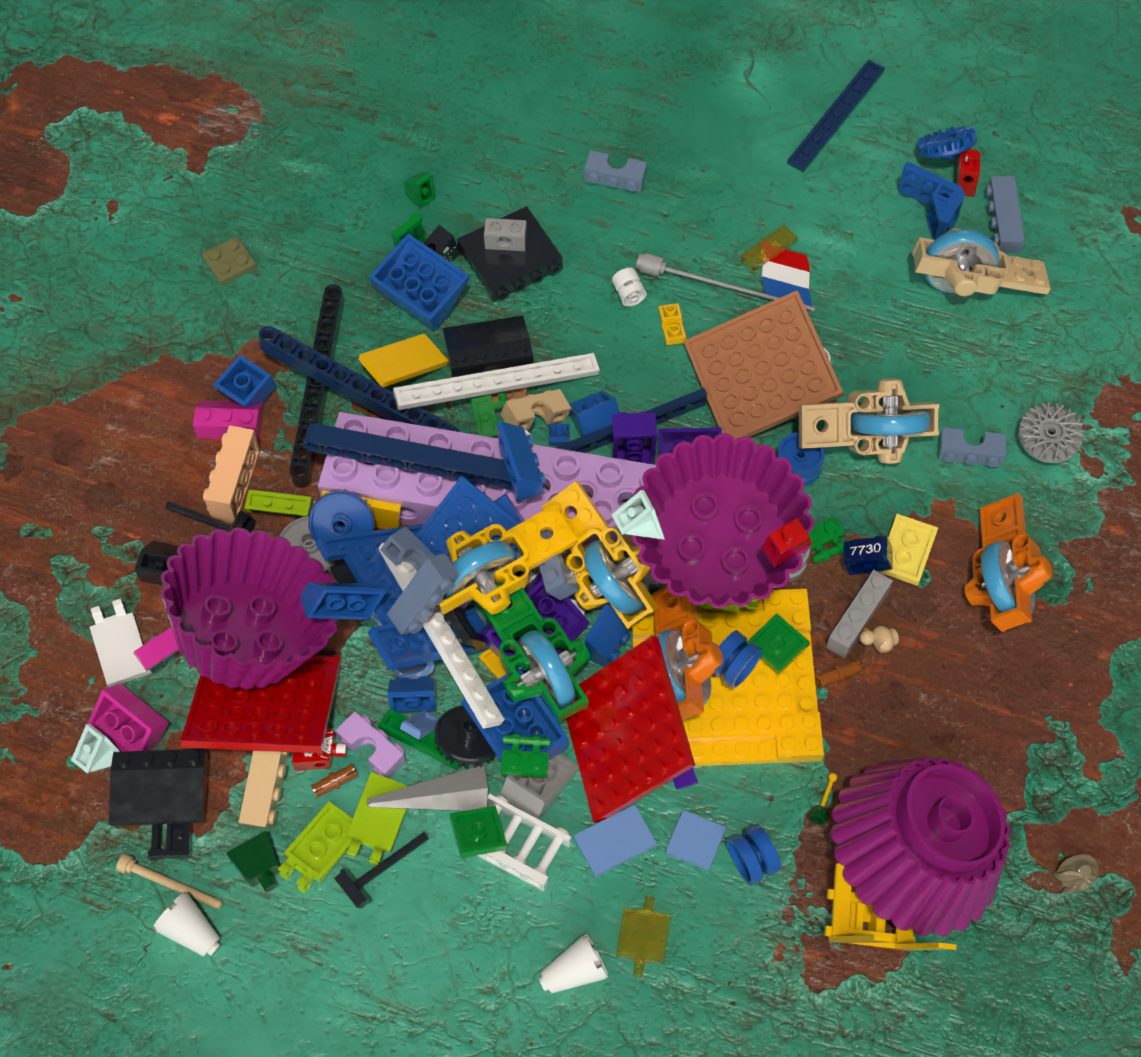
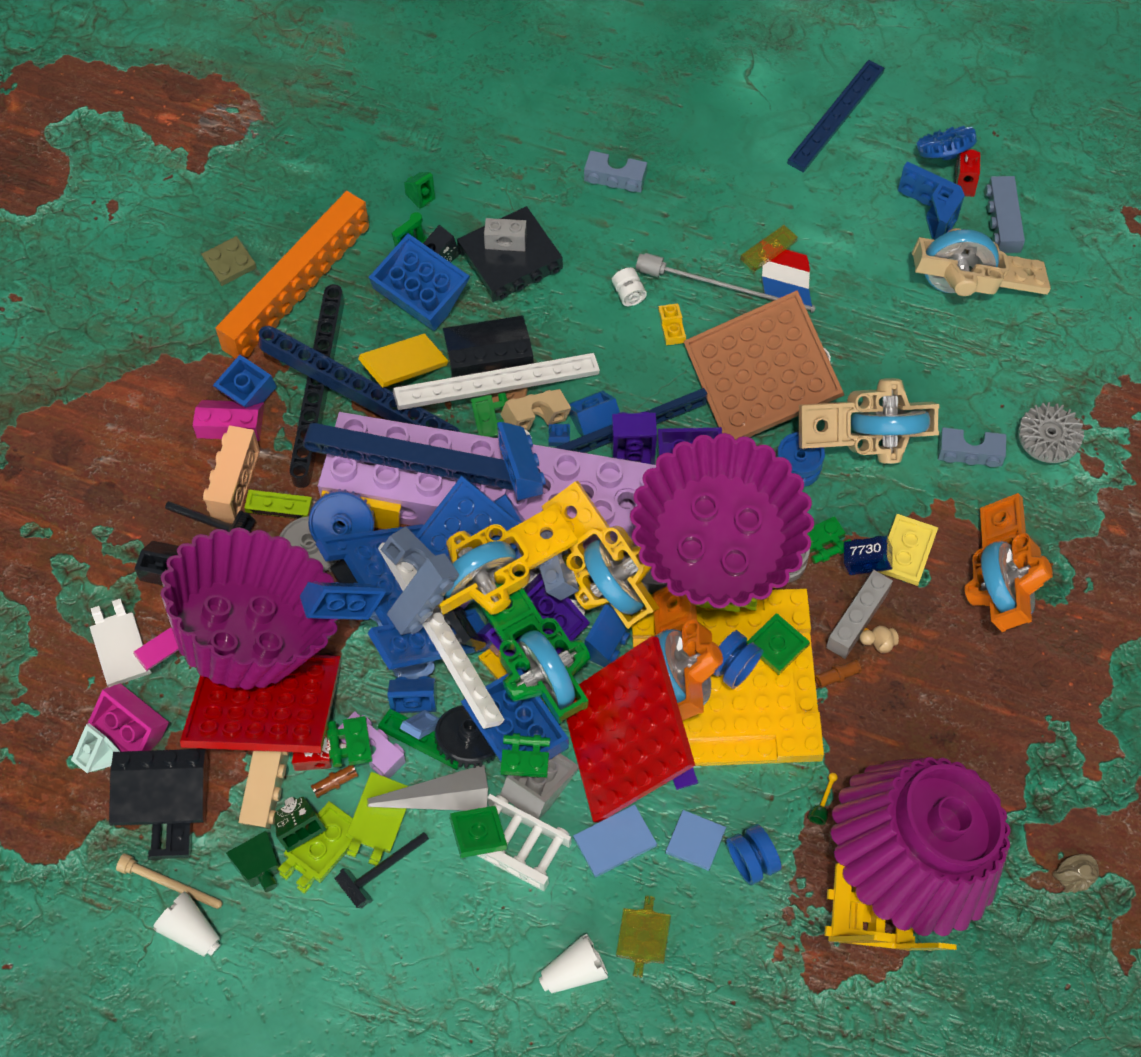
light aqua slope [612,490,665,540] -> none
red torso [762,518,812,567] -> none
none -> orange brick [215,190,369,359]
none -> dark green torso [275,797,327,852]
none -> green plate [326,716,373,767]

